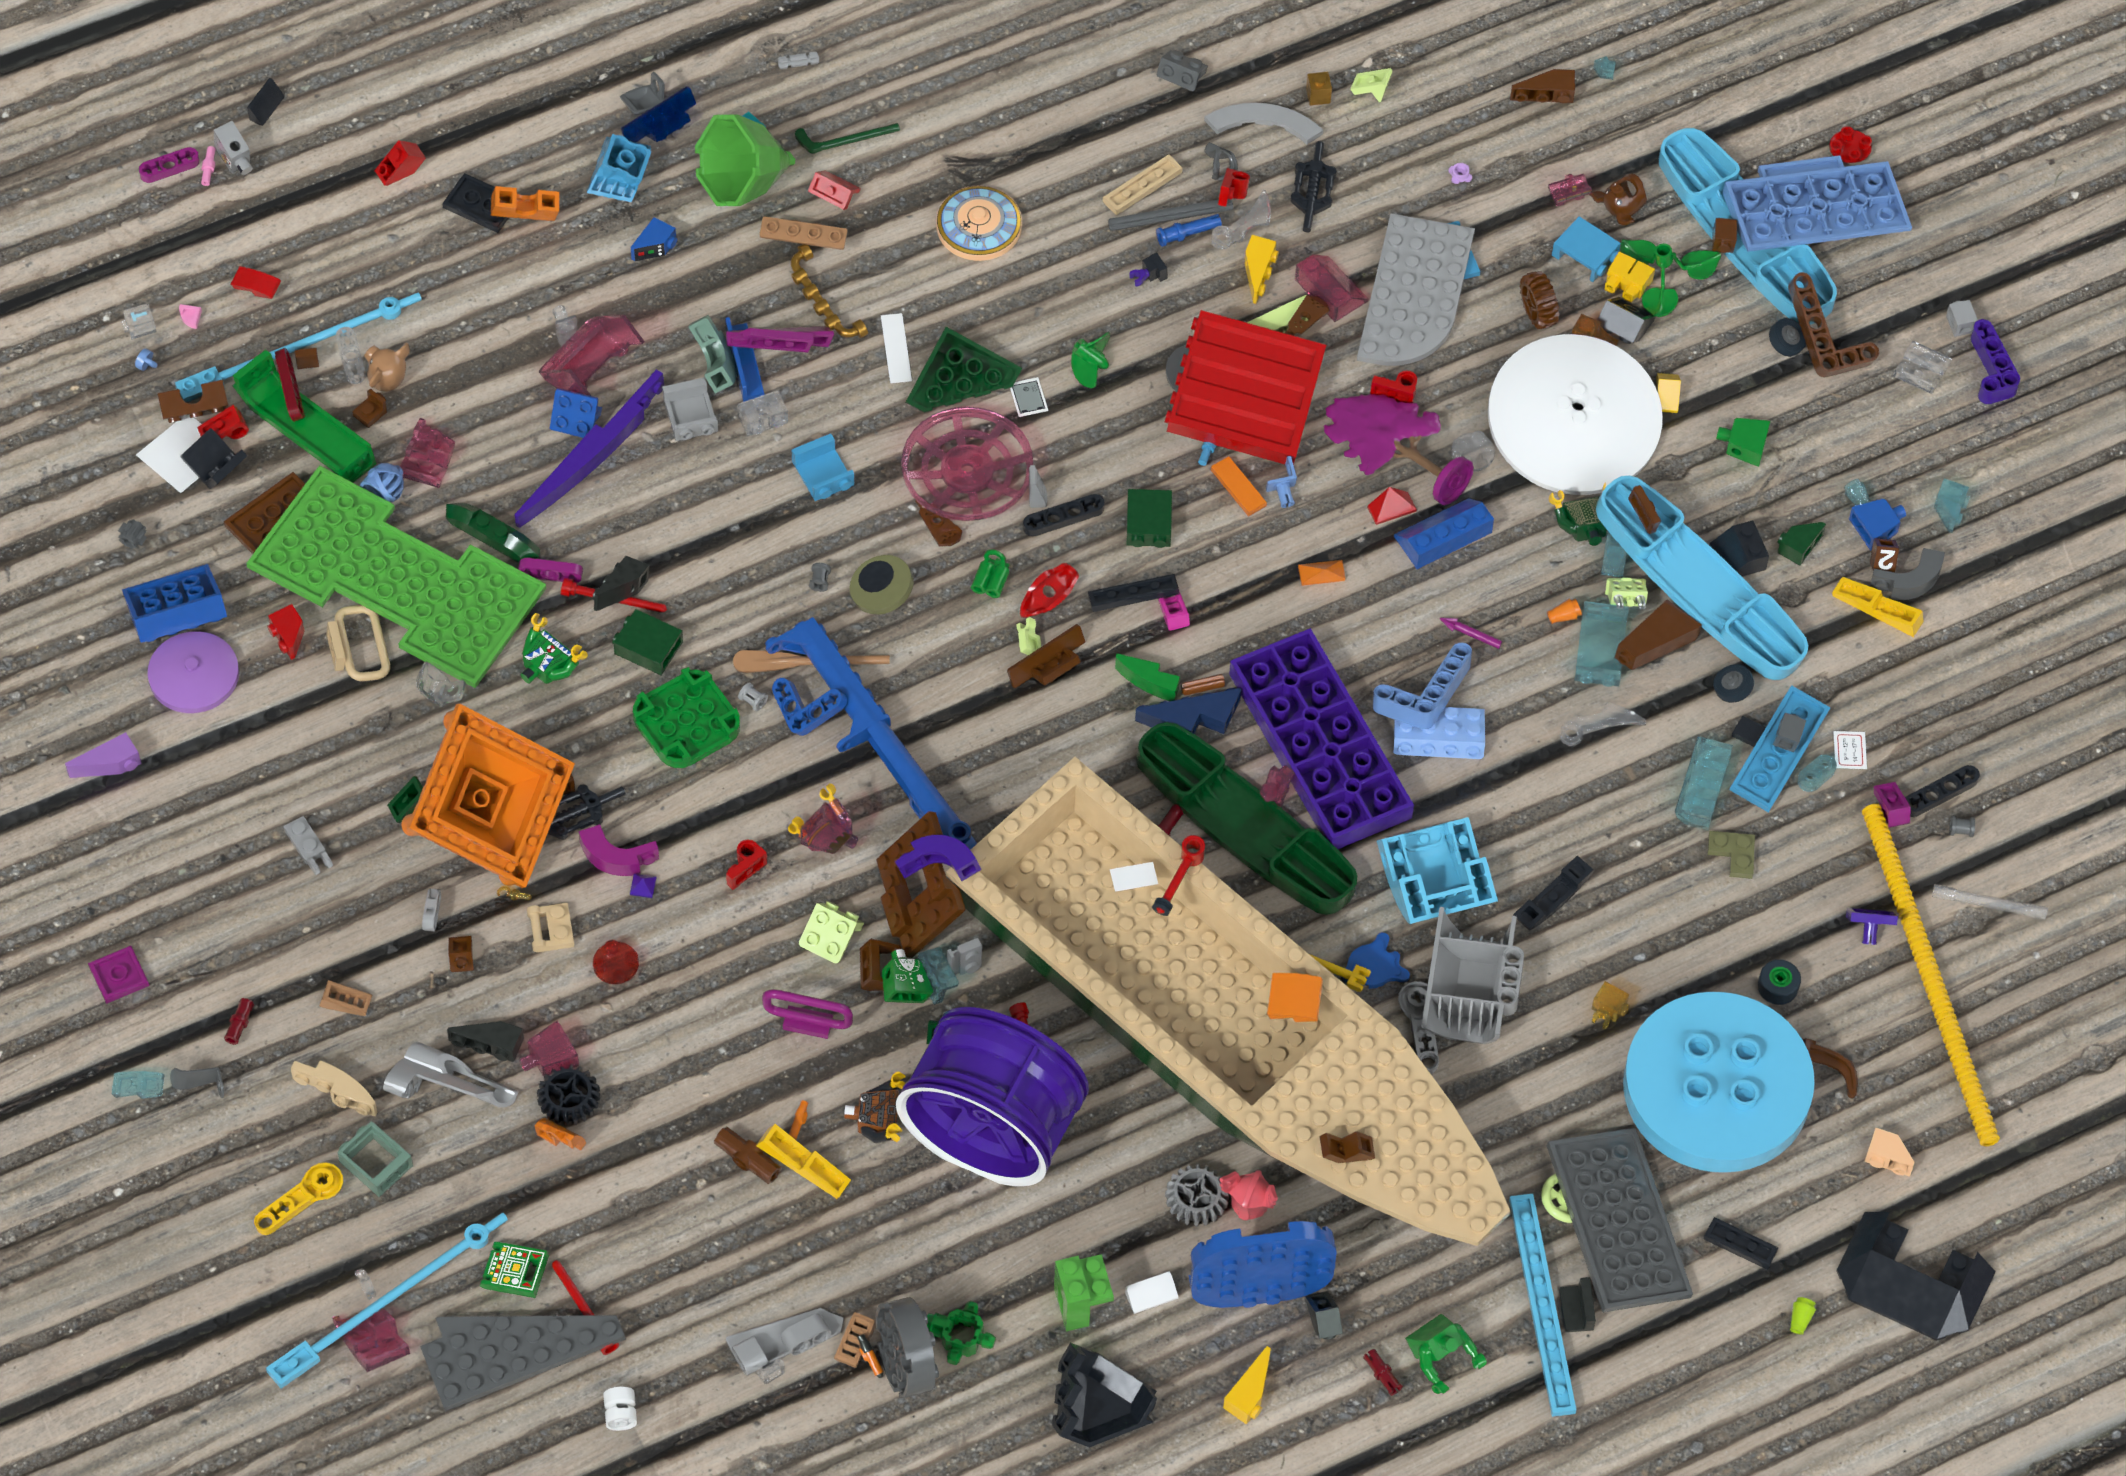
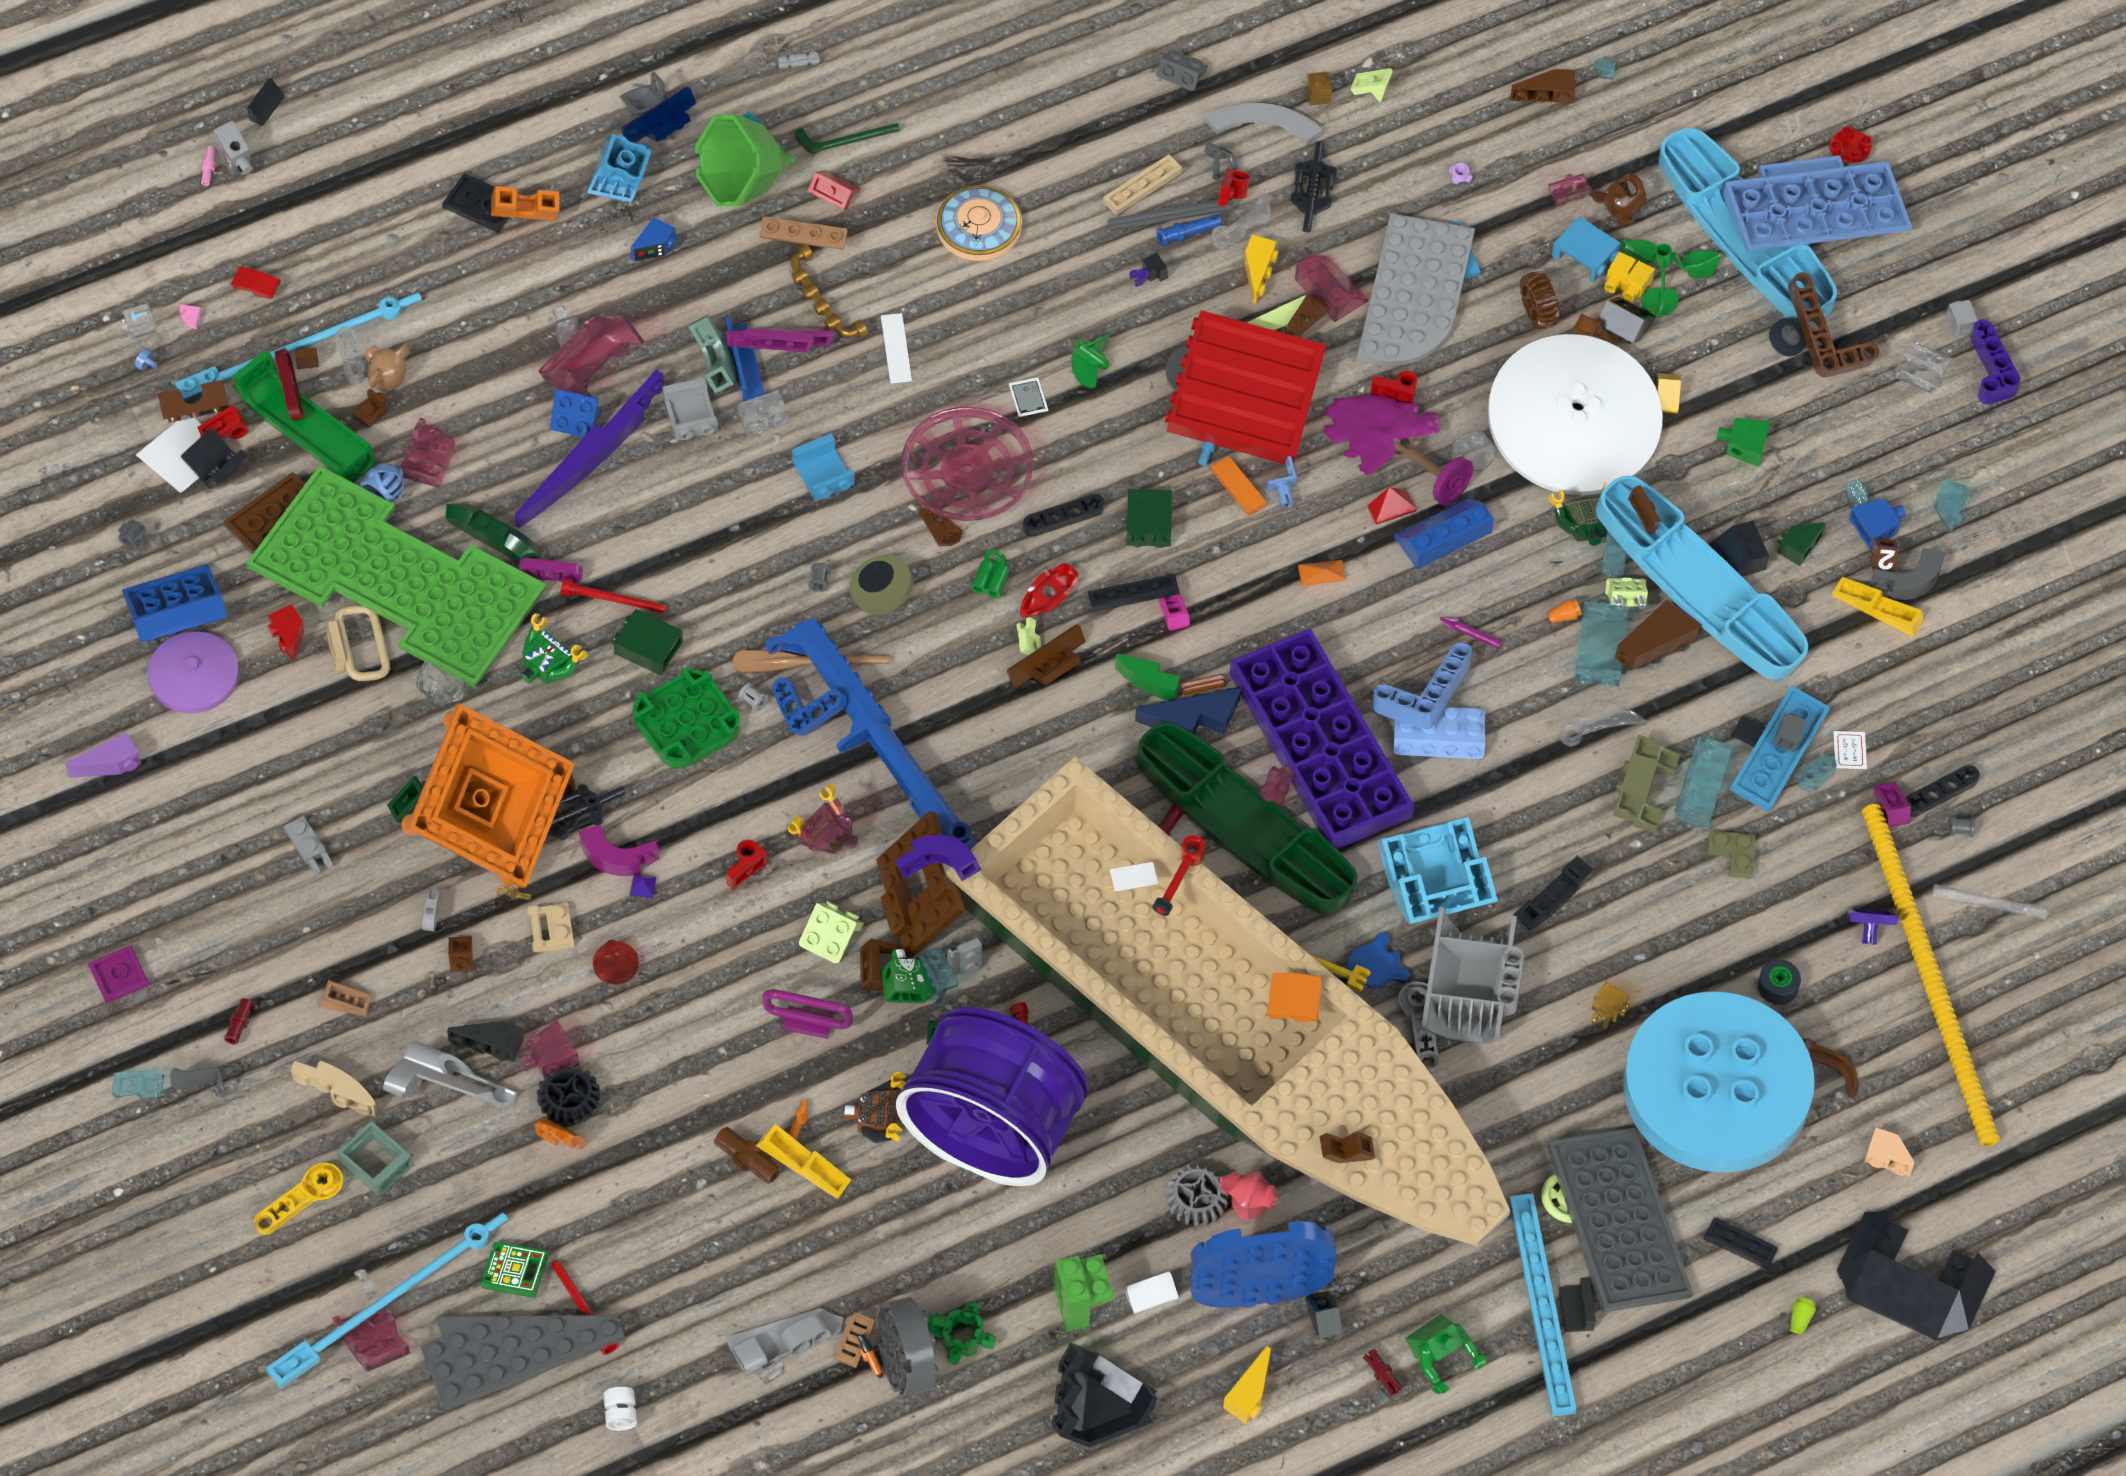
magenta beam [139,147,199,183] -> none
red slope [374,140,426,186] -> none
pearl dark grey slope [592,556,649,611] -> none
dark green slope [905,327,1022,413] -> none
light grey slope [1029,465,1047,508] -> none
reddish brown brick [1712,218,1737,253] -> none
black wheel [1713,664,1754,703] -> none
none -> olive bracket [1613,734,1680,833]

